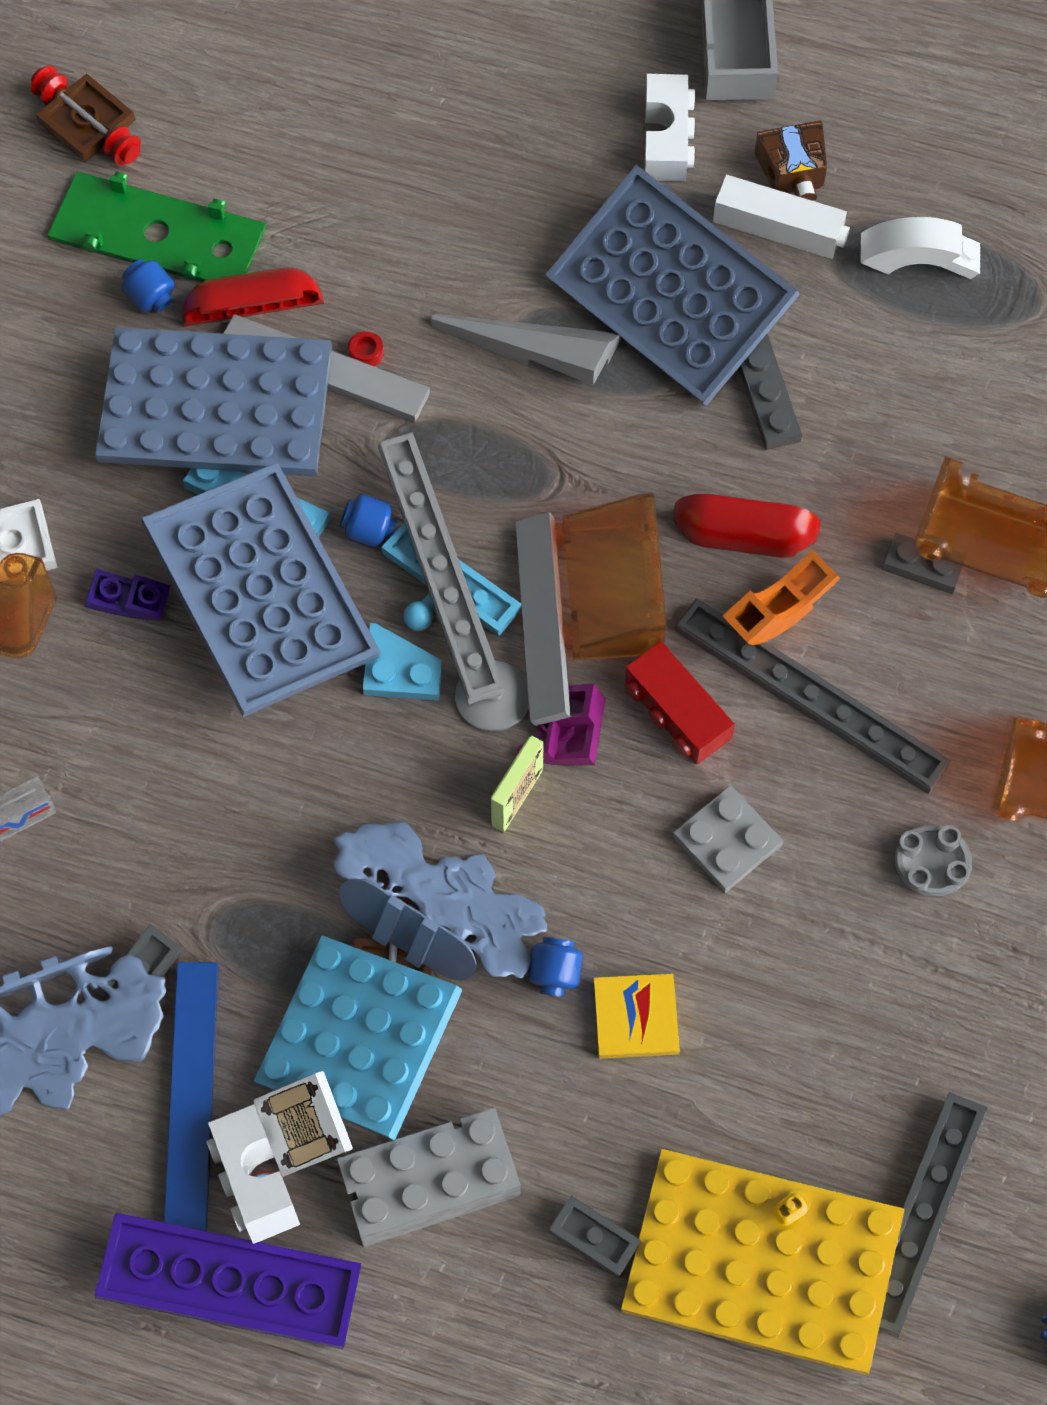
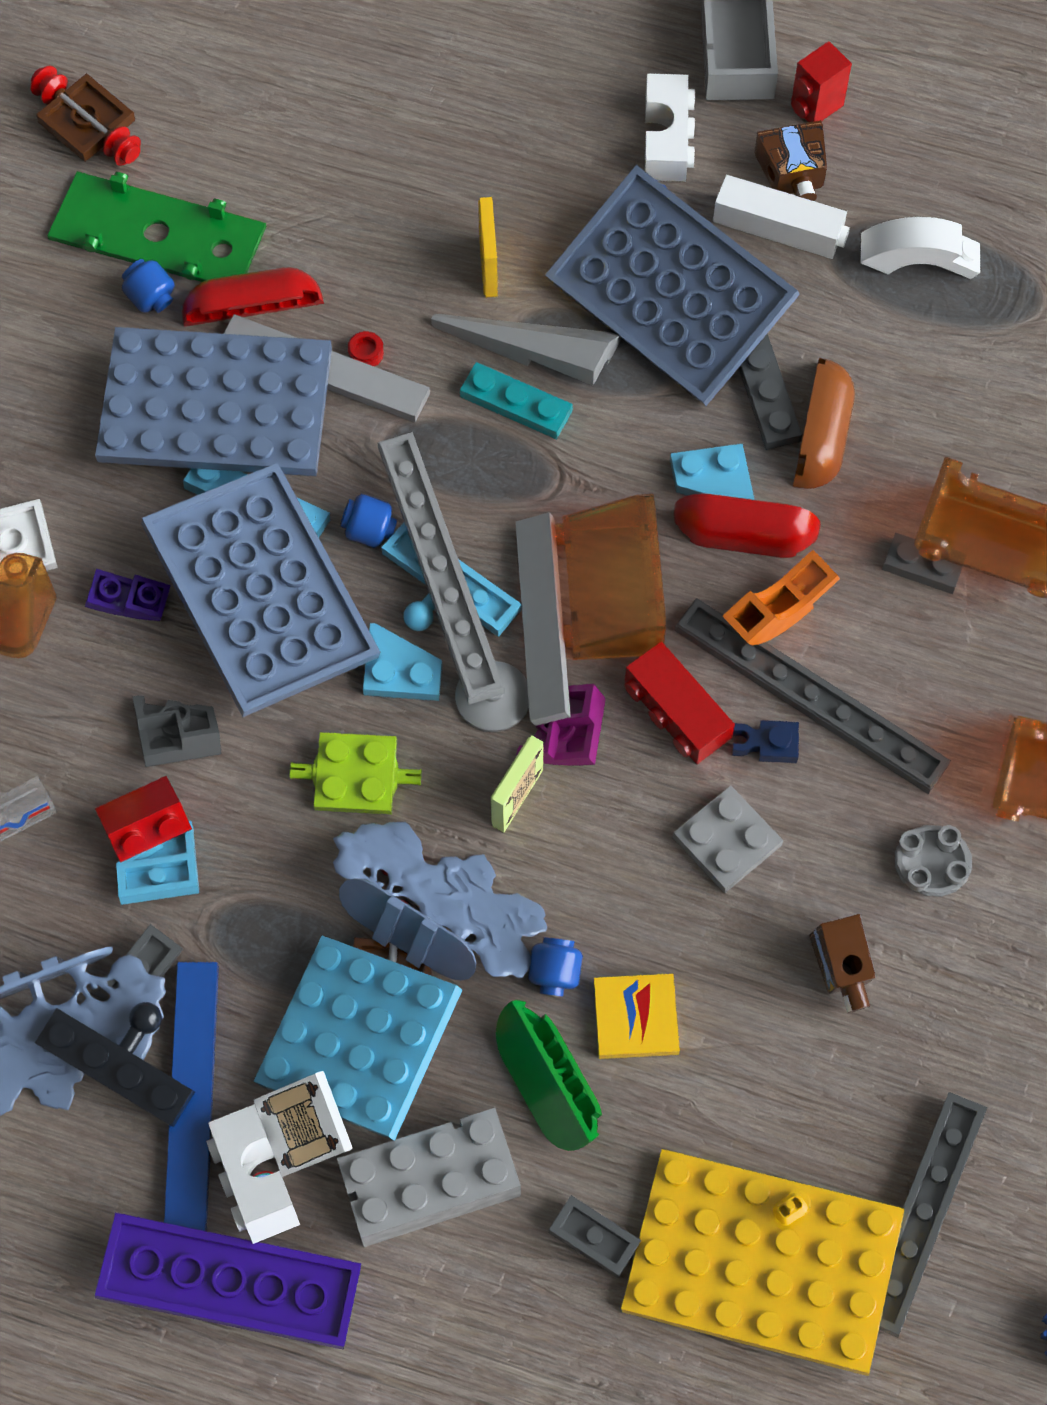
none -> black plate [35,1002,195,1127]
none -> red brick [95,776,192,863]
none -> medium azure wing [116,821,199,905]
none -> dark grey slope [132,695,222,767]
none -> lime plate [290,732,422,815]
none -> teal plate [460,362,573,440]
none -> yellow tile [478,197,498,298]
none -> green brick [496,1000,602,1151]
none -> medium azure wing [670,444,754,500]
none -> dark blue plate [732,720,799,763]
none -> red brick [791,41,852,122]
none -> dark orange brick [793,358,855,489]
none -> reddish brown torso [809,914,875,1013]

